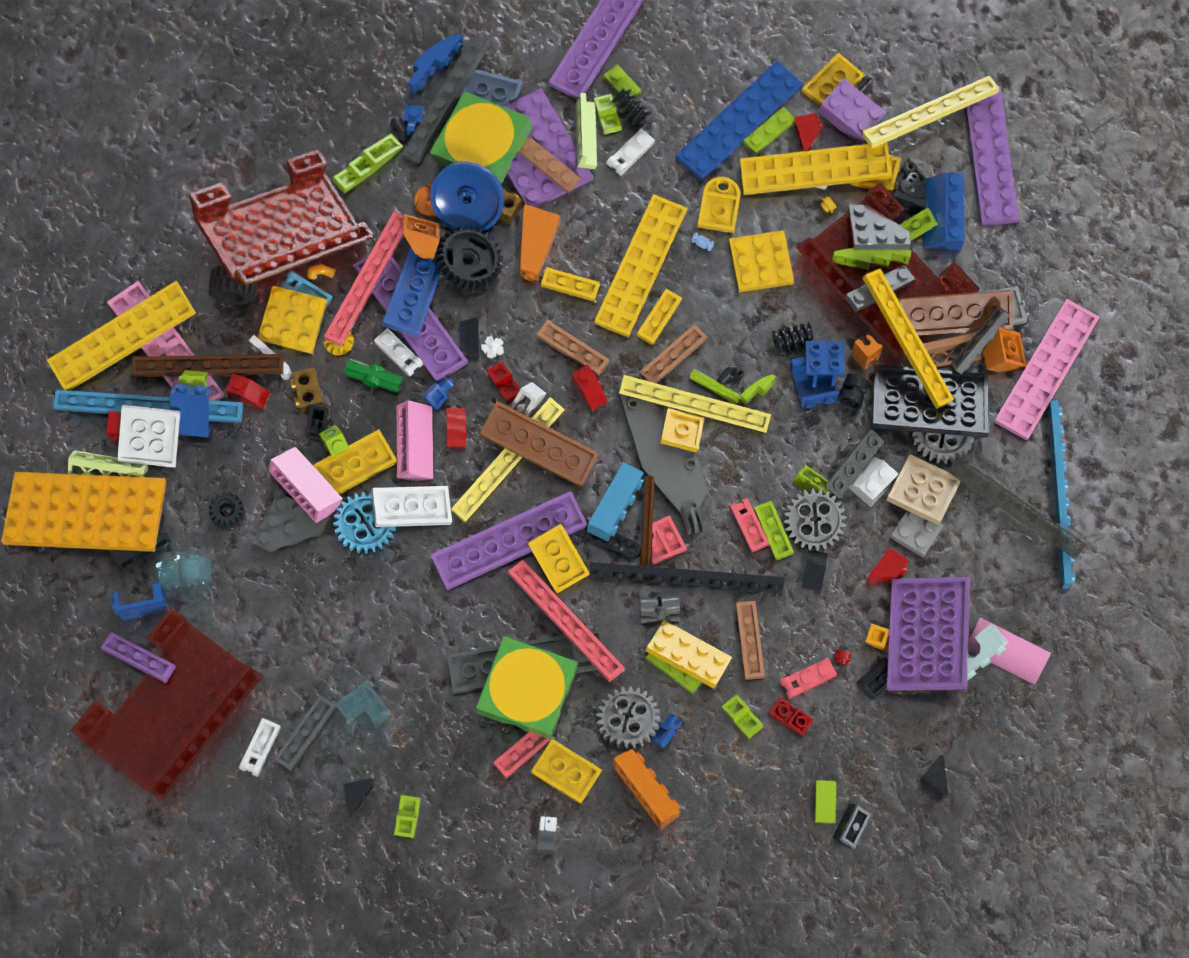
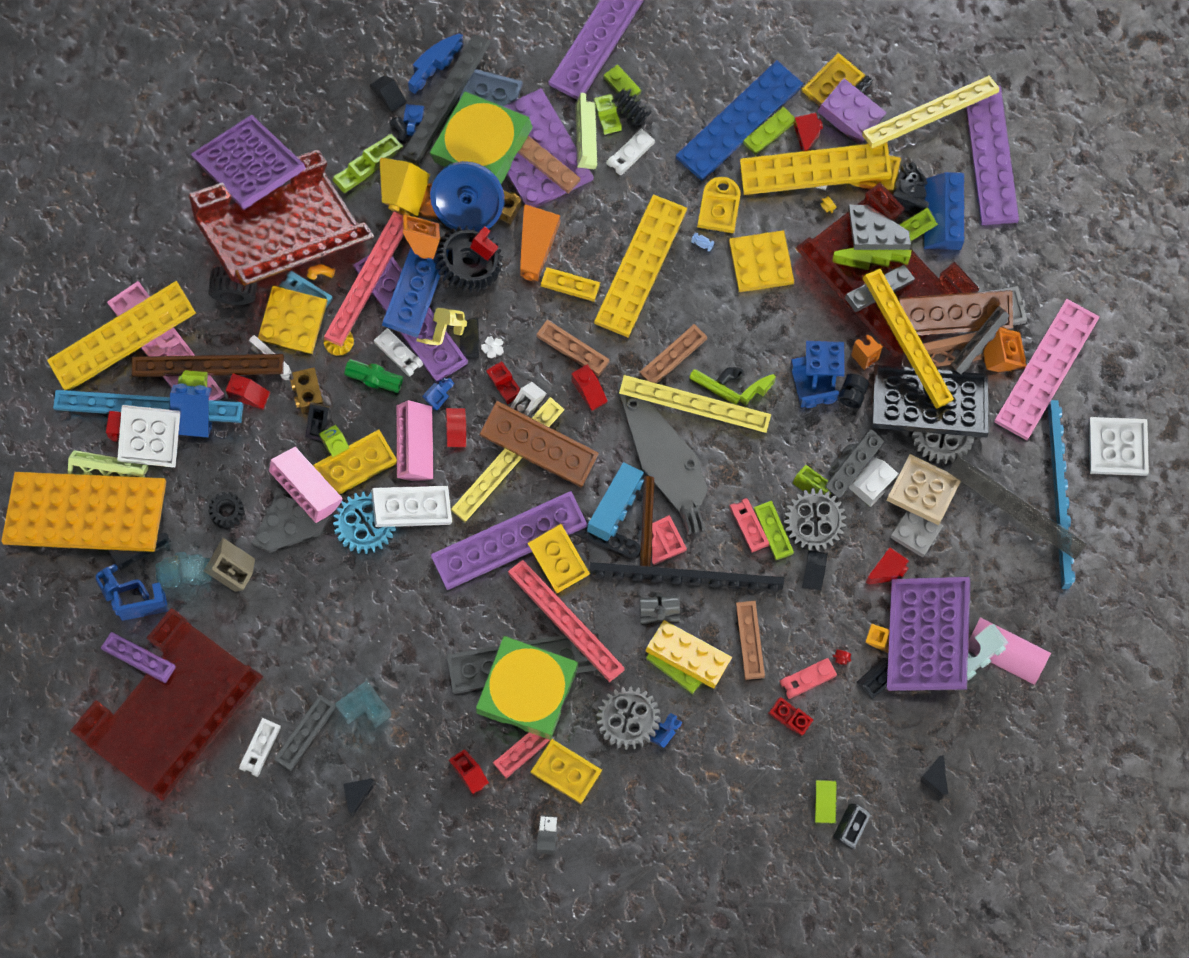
lime slope [394,795,421,838] -> none
orange slope [613,749,681,830] -> none
yellow plate [637,289,682,345] -> none
yellow plate [660,408,704,453] -> none
lime slope [722,694,763,739] -> none
black piece [772,322,813,353] -> none
none -> blue piece [96,564,150,601]
none -> medium lavender plate [191,115,306,209]
none -> dark tan slope [204,538,255,592]
none -> black slope [370,75,406,112]
none -> yellow slope [380,157,431,216]
none -> light yellow piece [416,308,467,345]
none -> red slope [449,749,489,794]
none -> red panel [470,227,498,261]
none -> white plate [1089,417,1149,476]

